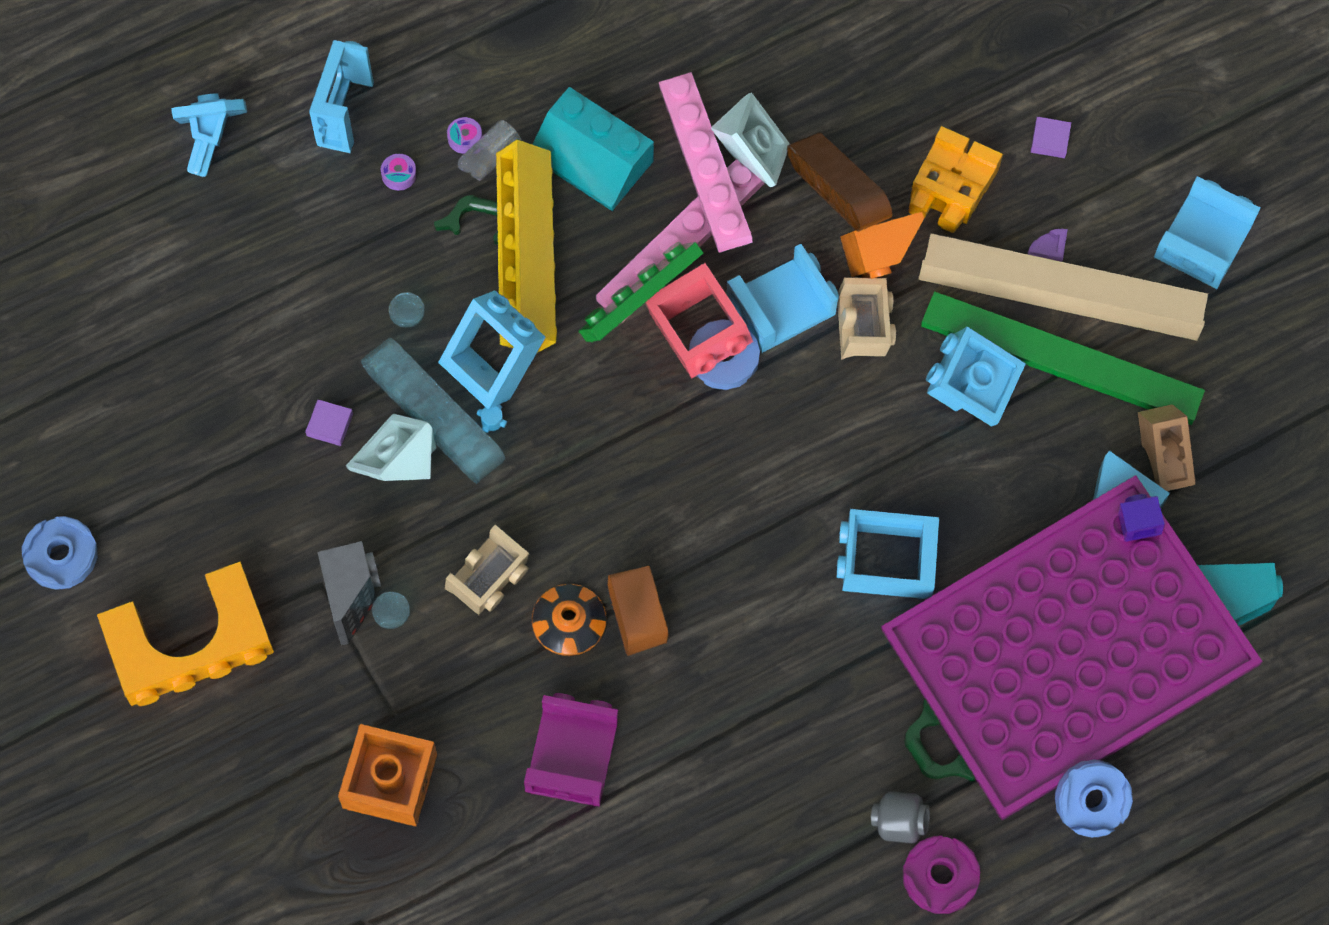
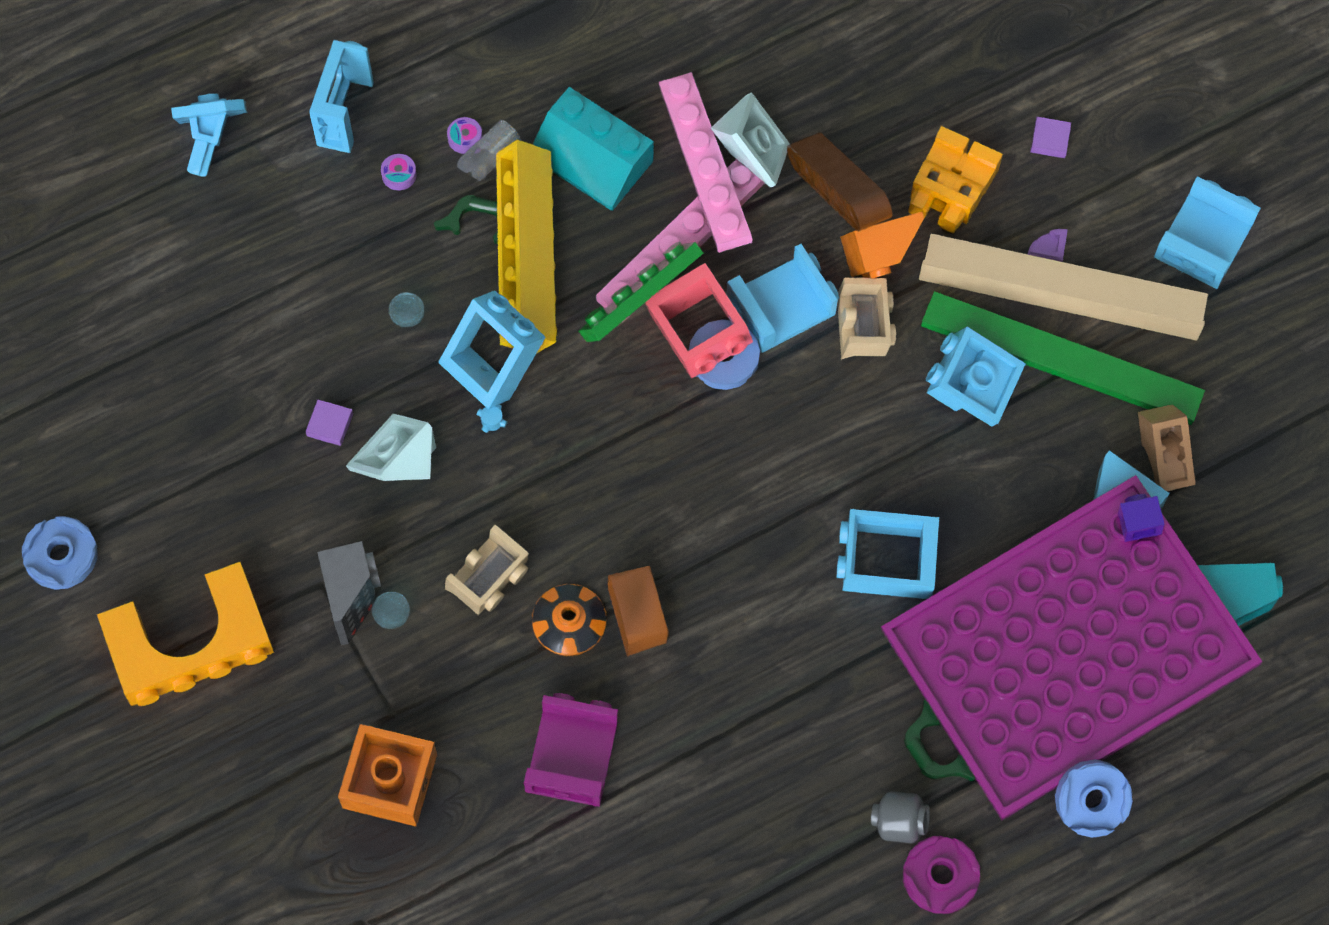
clear light blue beam [361,338,505,483] -> none

